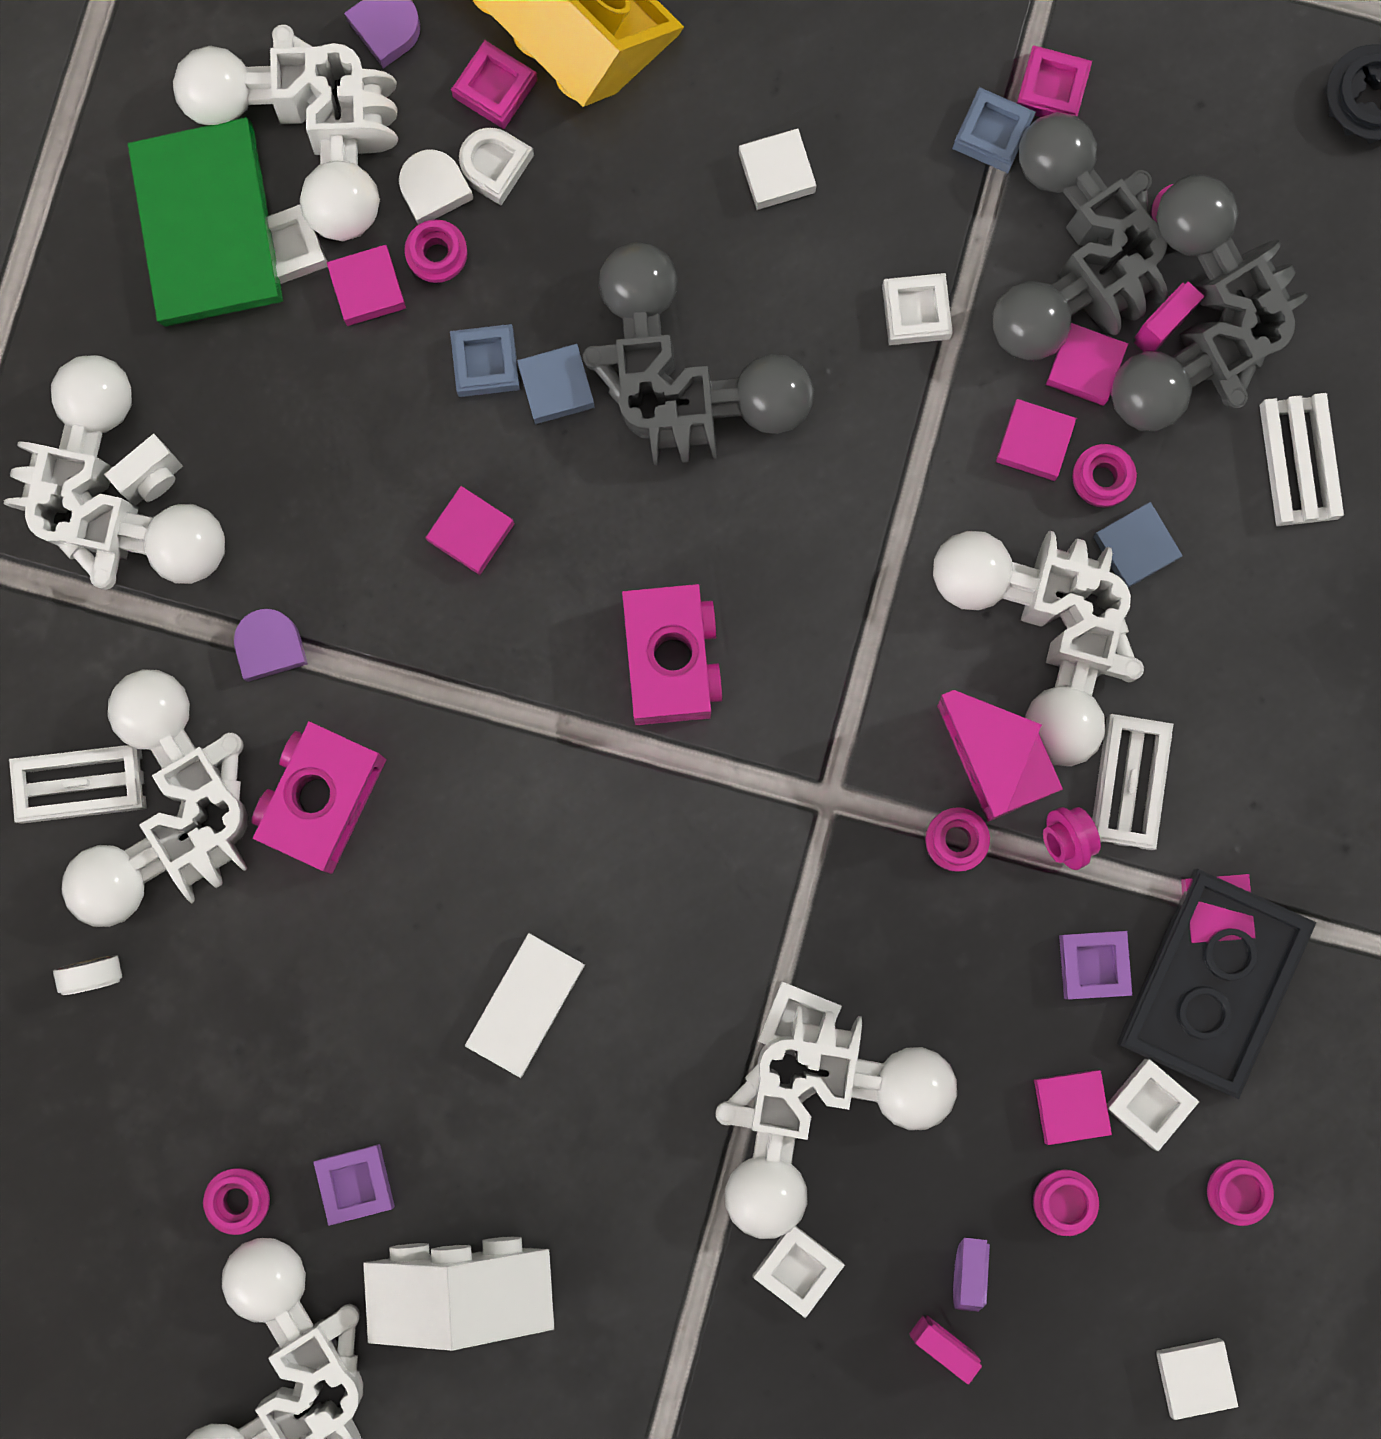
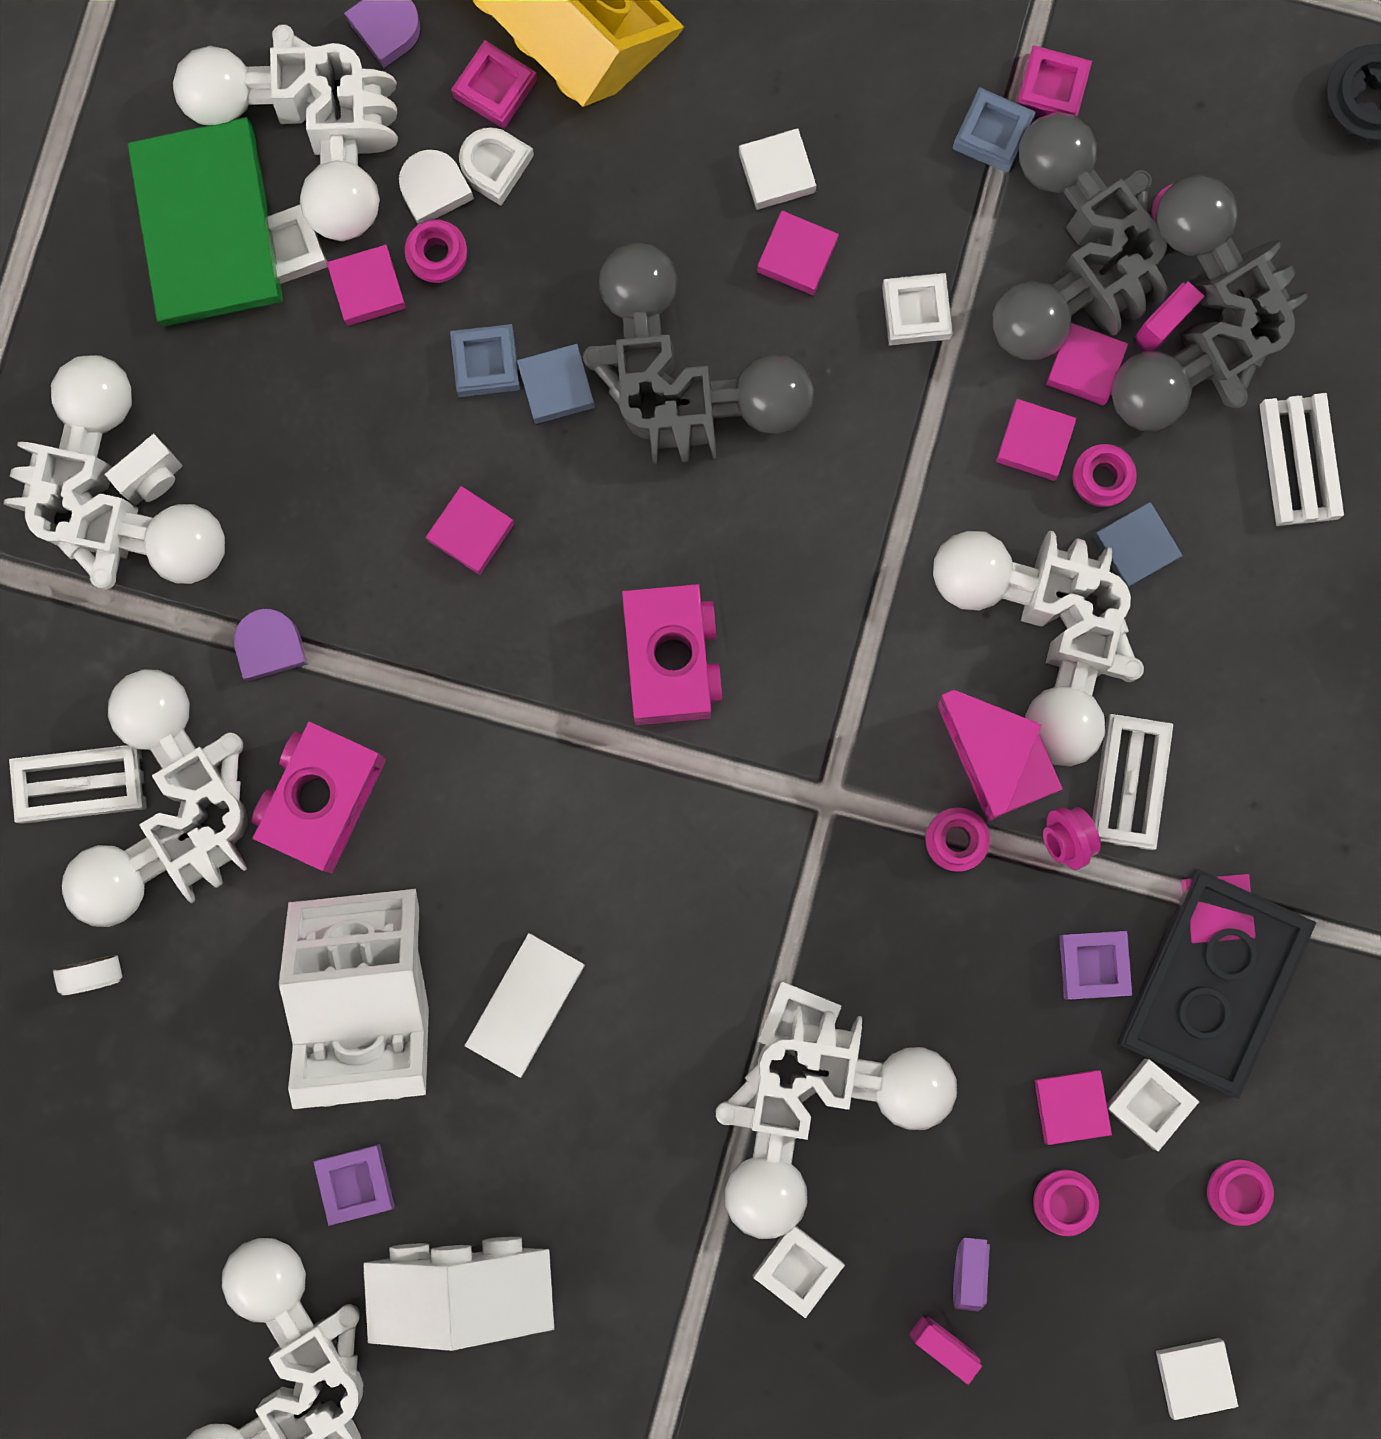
dark pink plate [203,1168,270,1235] -> none
none -> white bracket [279,889,429,1109]
none -> dark pink tile [757,211,839,296]

